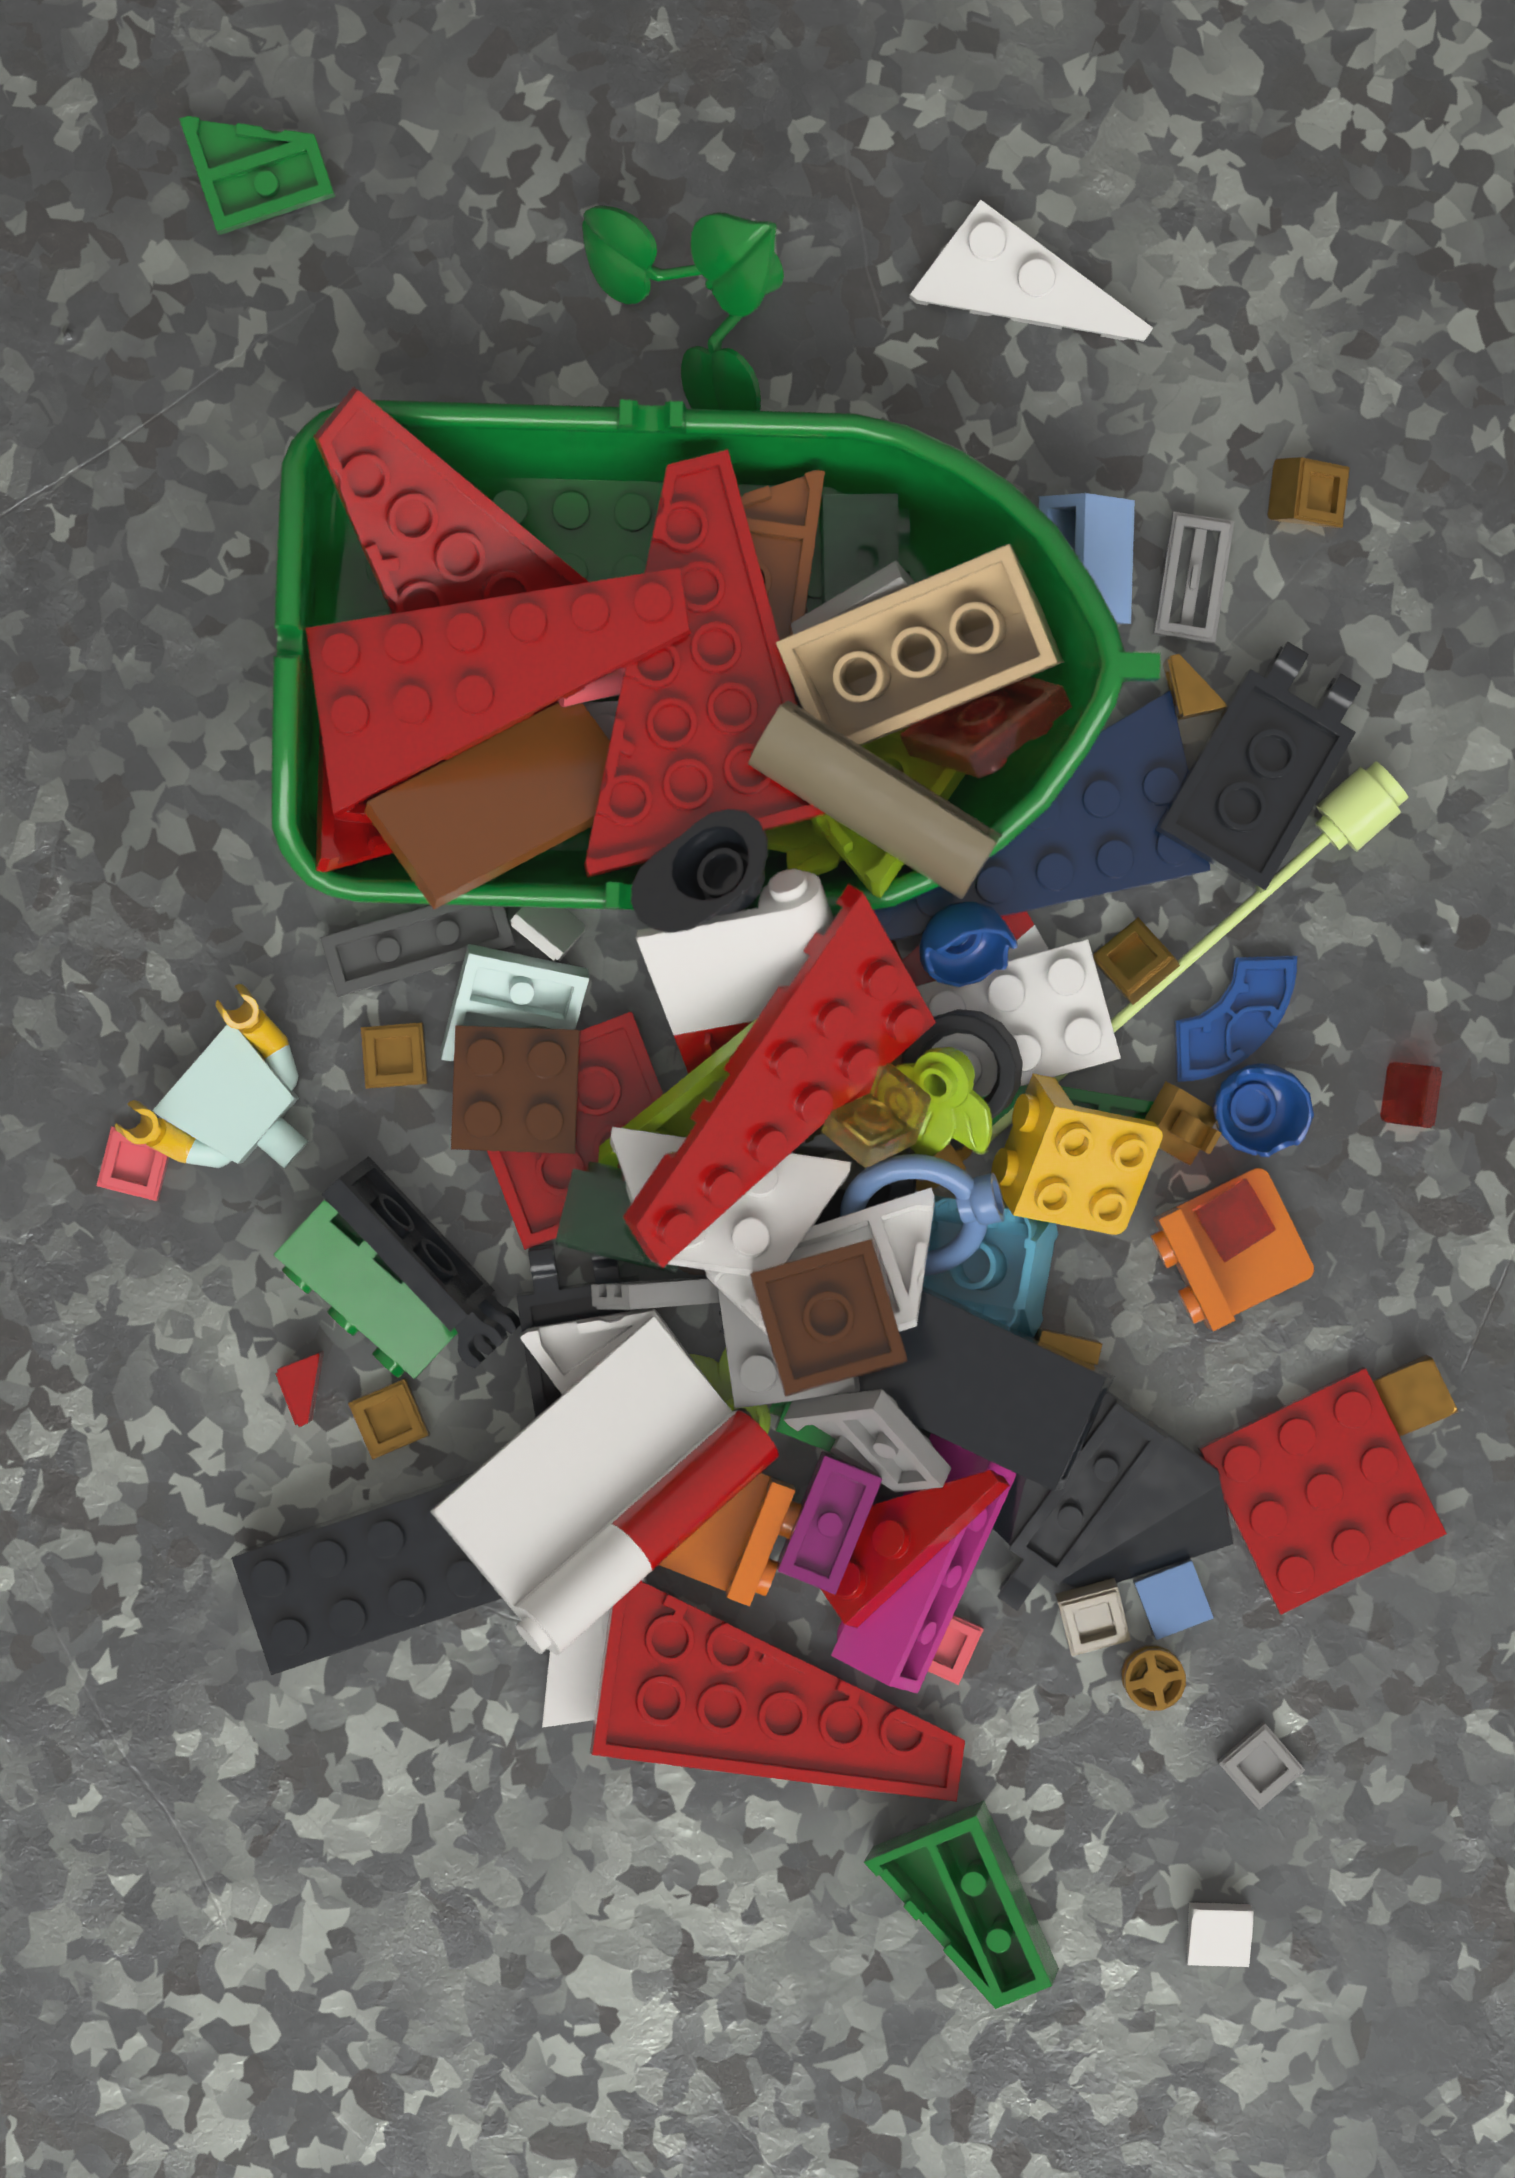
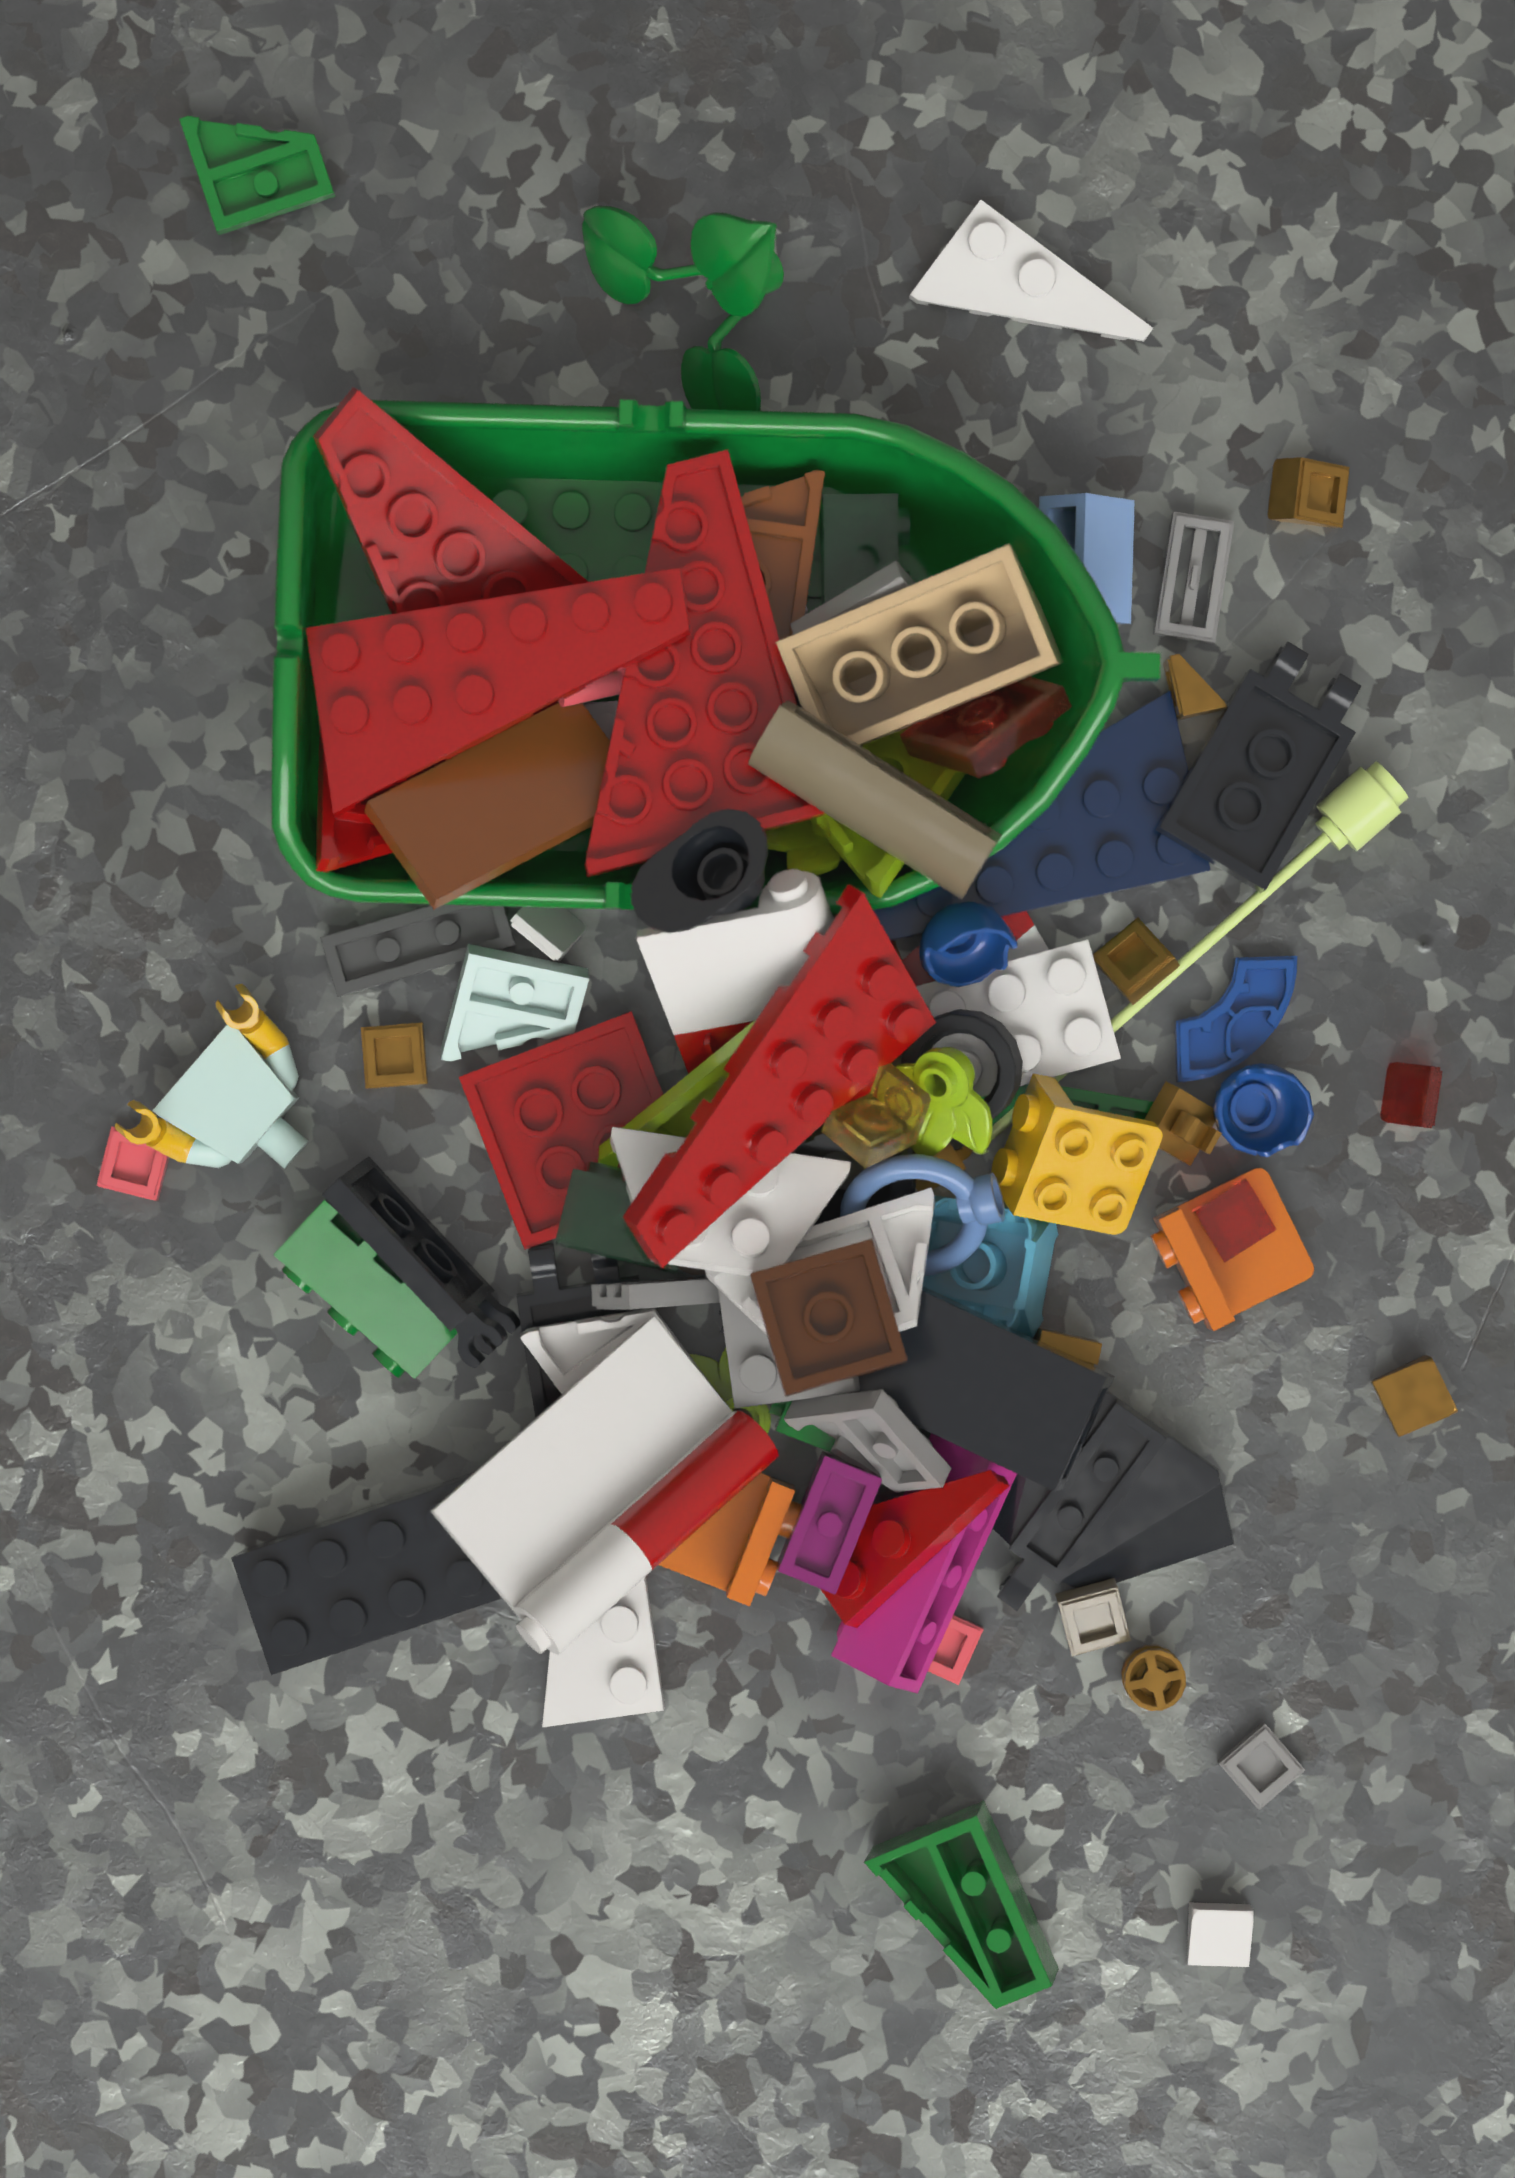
red slope [275,1351,324,1427] -> none
pearl gold tile [348,1378,430,1460] -> none
reddish brown plate [451,1025,580,1154] -> none
red wing [590,1581,965,1802] -> none
medium blue tile [1133,1559,1214,1640] -> none
red plate [1198,1367,1447,1615] -> none

